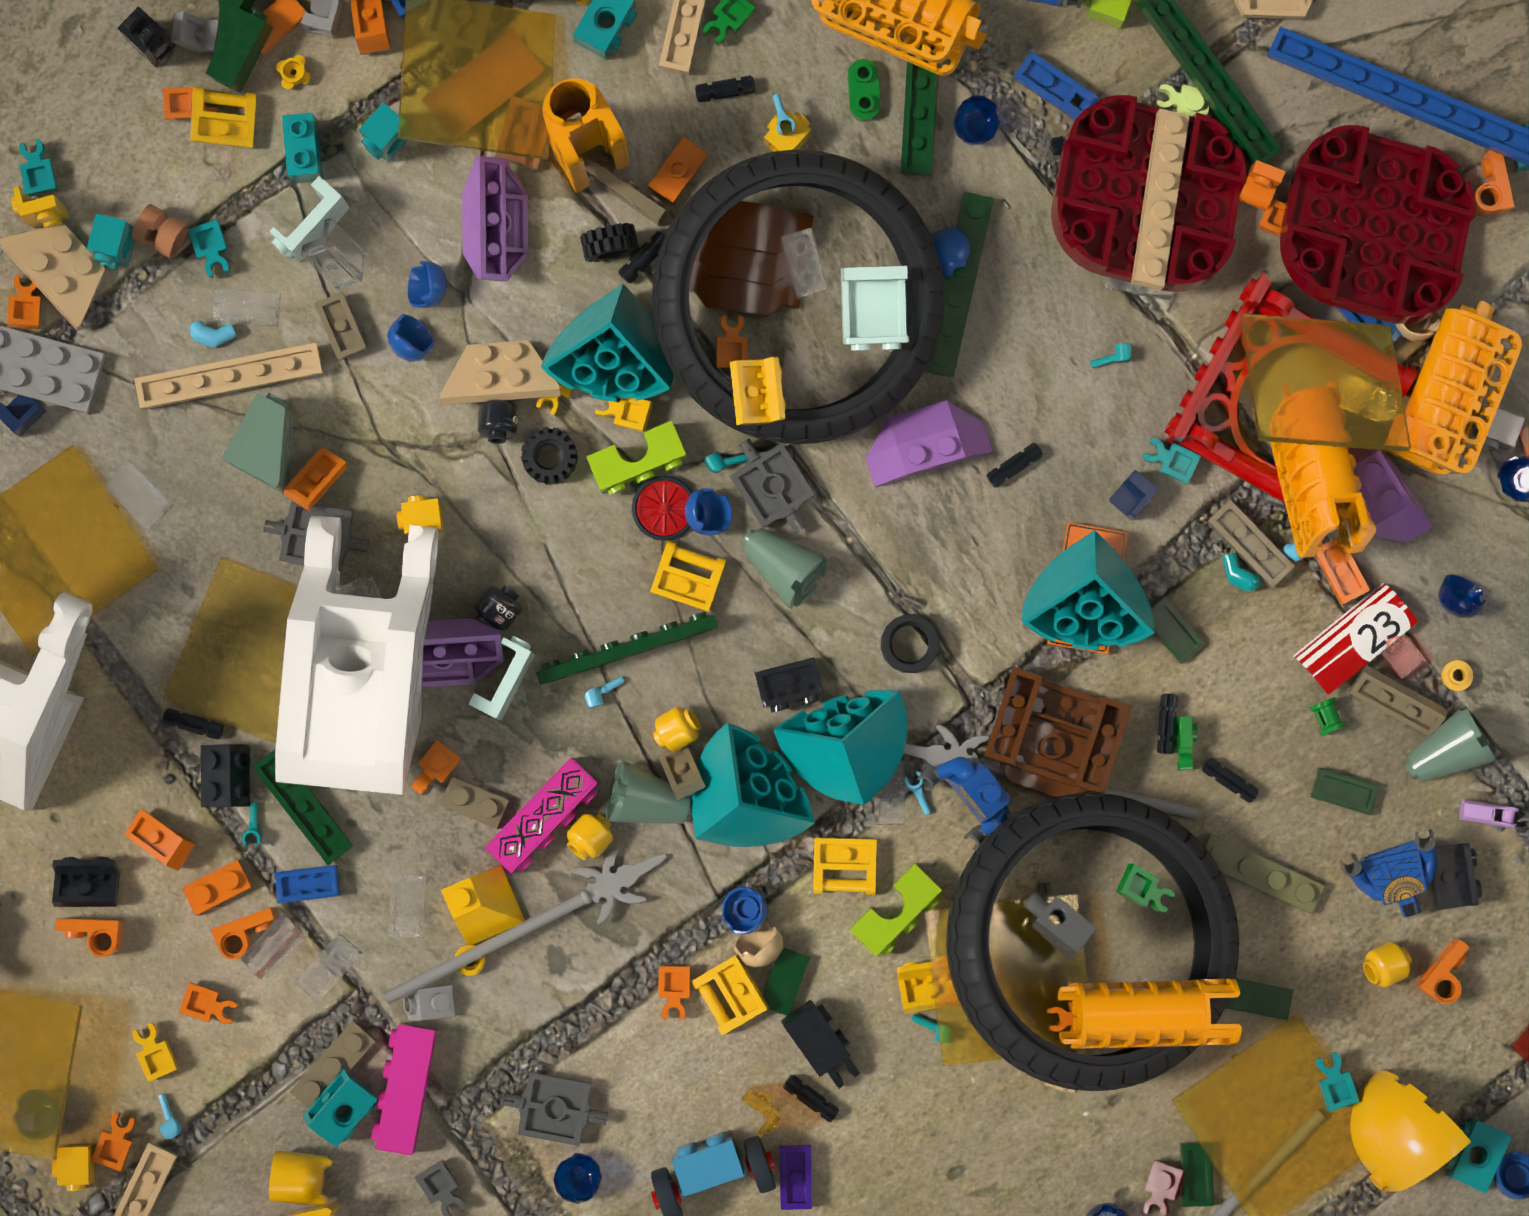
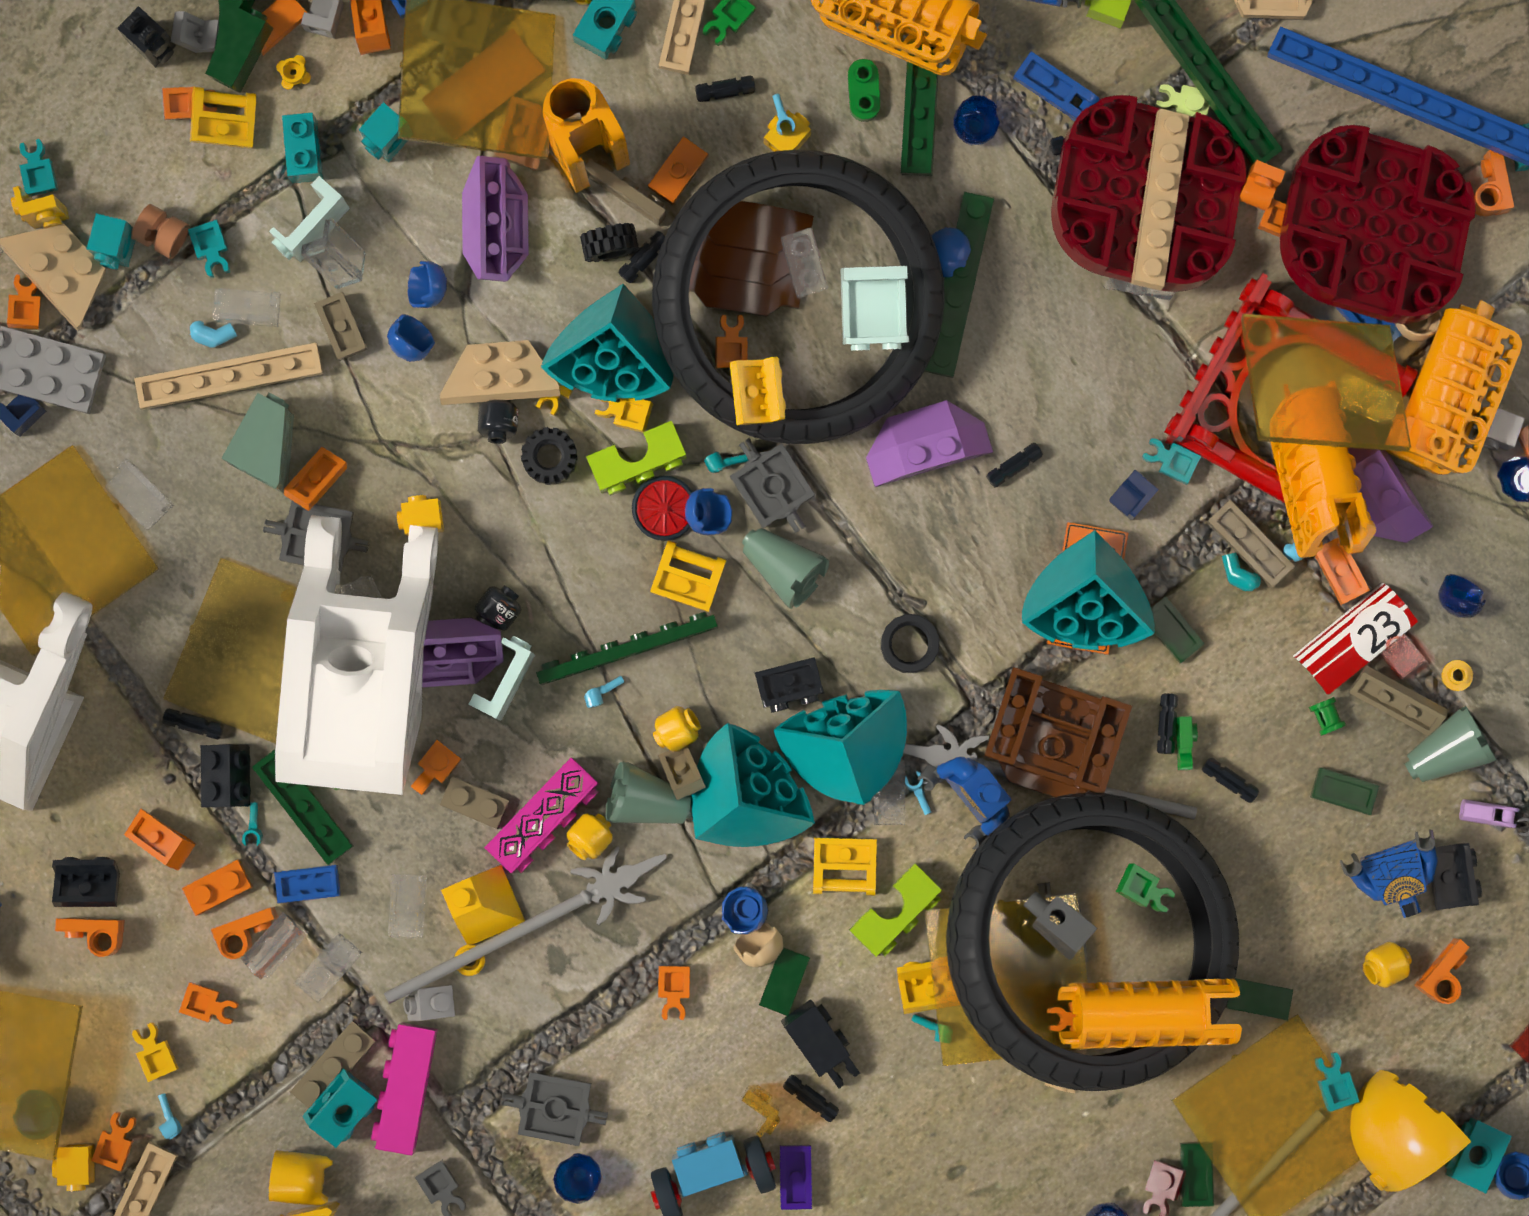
yellow plate [690,954,769,1036] -> none
teal hand [1090,343,1132,368] -> none
olive plate [1204,833,1325,914] -> none

